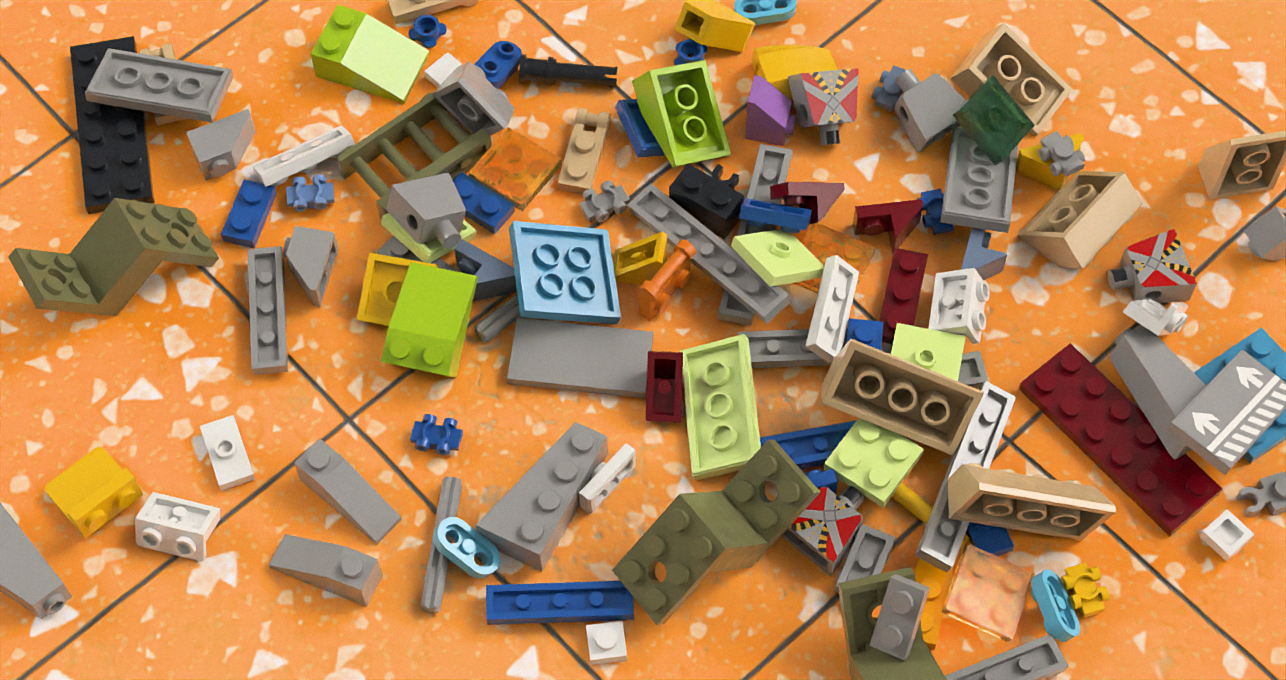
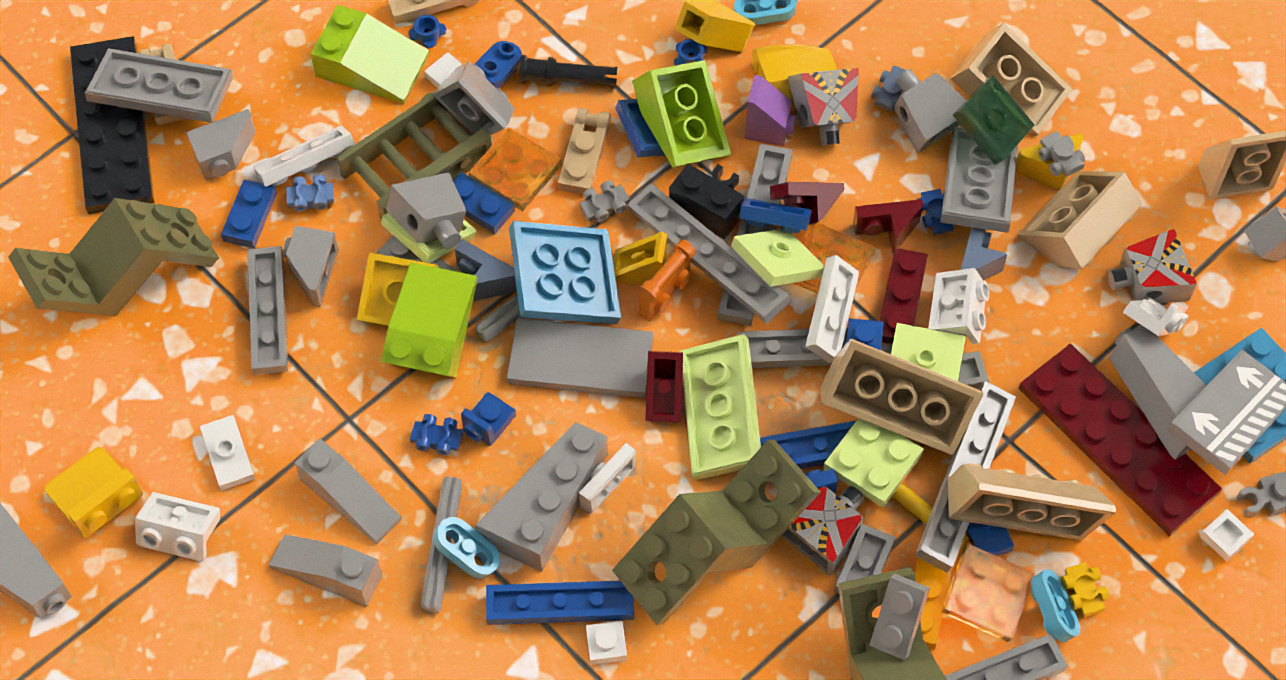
none -> blue bracket [461,392,516,446]

